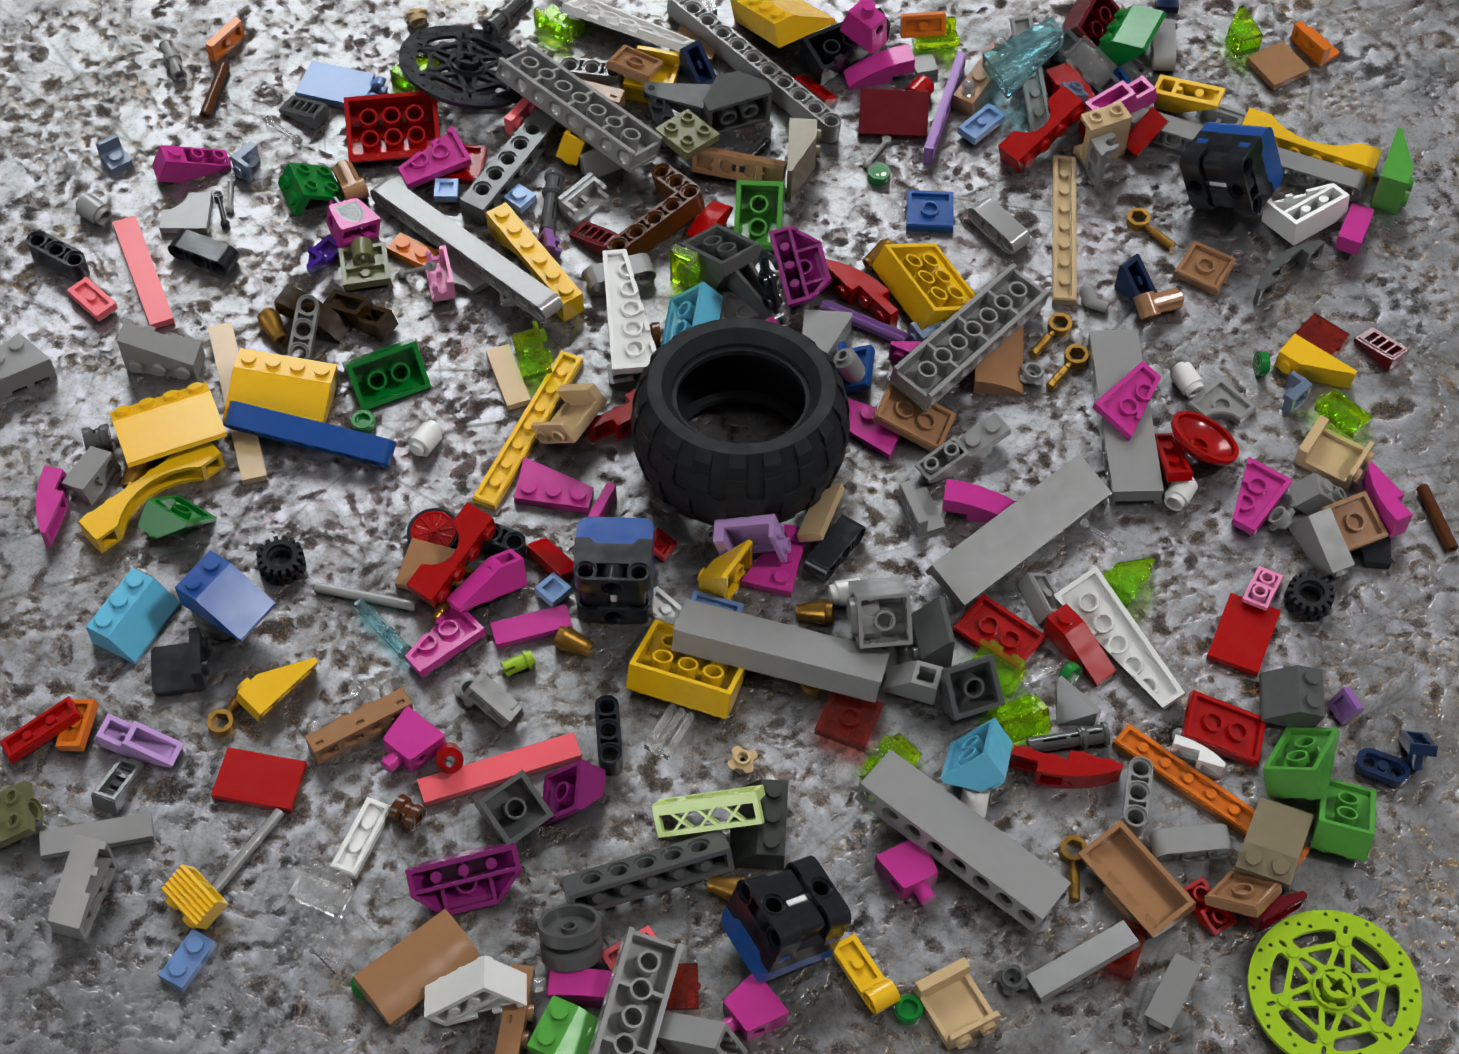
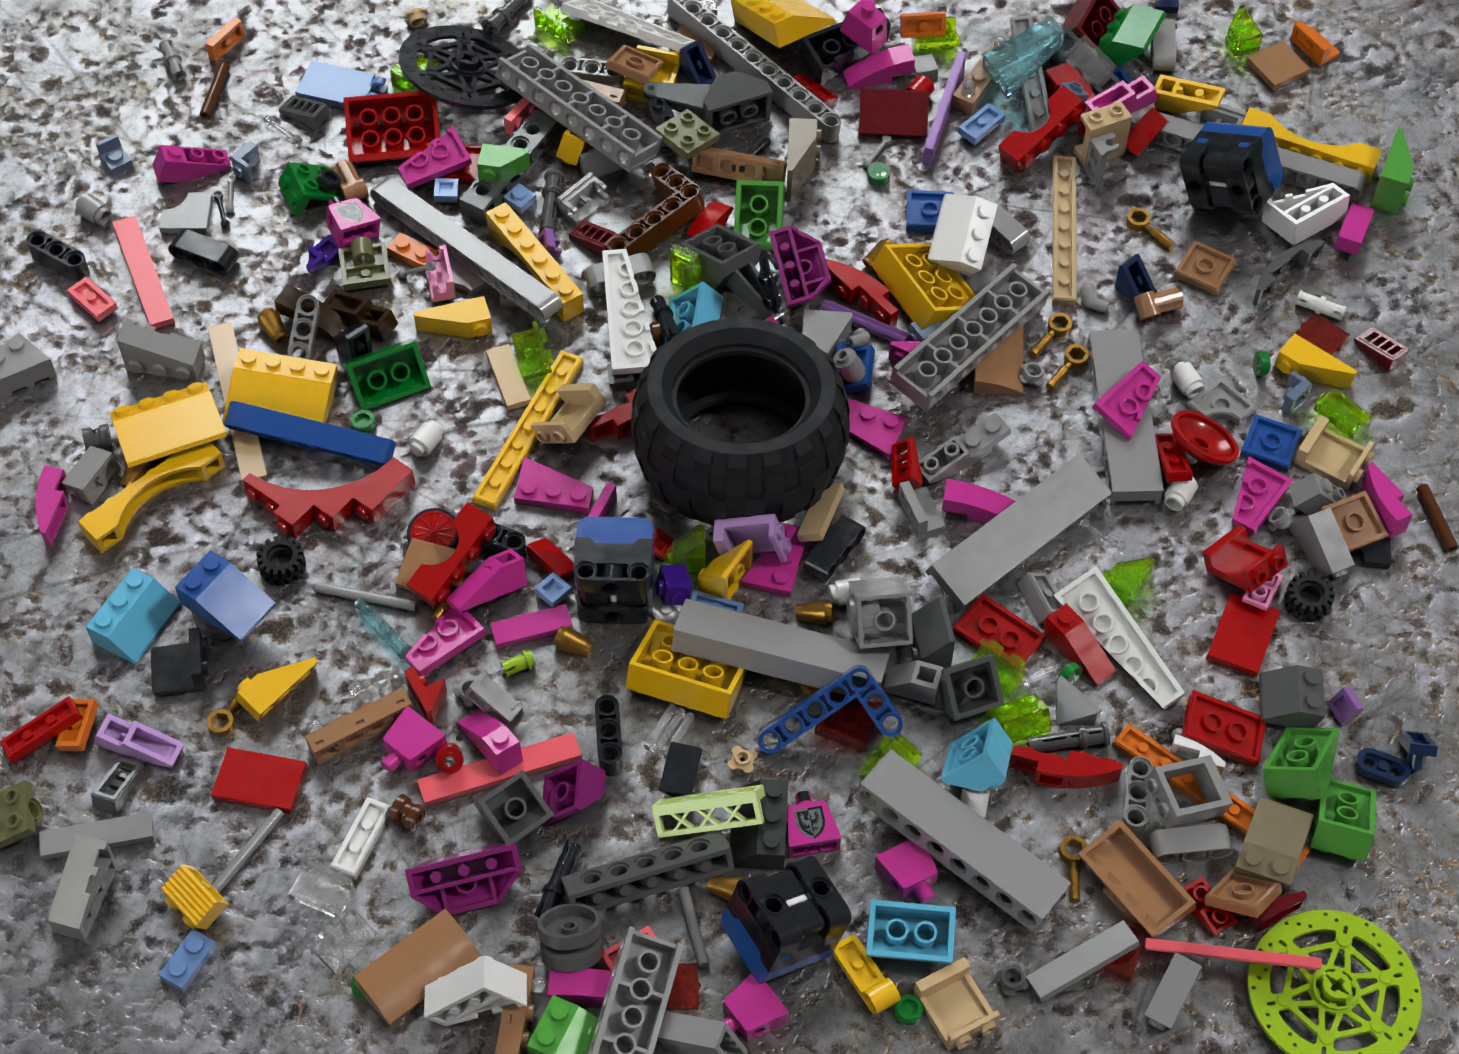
green slope [137,494,217,539] -> none
medium nougat tile [872,383,956,452] -> none
none -> red arch [243,457,415,539]
none -> black tile [316,169,341,191]
none -> black slope [334,324,373,361]
none -> red slope [404,667,447,724]
none -> yellow slope [413,296,493,338]
none -> dark pink slope [457,709,523,775]
none -> bright green slope [477,143,530,183]
none -> black pin [534,840,582,918]
none -> black pin [650,295,680,342]
none -> dark purple brick [655,564,693,606]
none -> black slope [659,742,702,797]
none -> clear neon green slope [667,525,705,576]
none -> light grey bar [678,887,710,968]
none -> blue beam [758,665,903,754]
none -> dark pink torso [787,791,841,859]
none -> light grey arm [846,328,871,349]
none -> medium azure slope [866,899,956,964]
none -> red slope [892,436,922,491]
none -> white slope [927,194,998,276]
none -> light grey window [1144,755,1233,829]
none -> coral tile [1145,938,1322,970]
none -> red panel [1202,525,1288,593]
none -> blue tile [1239,414,1303,472]
none -> white pin [1295,290,1346,321]

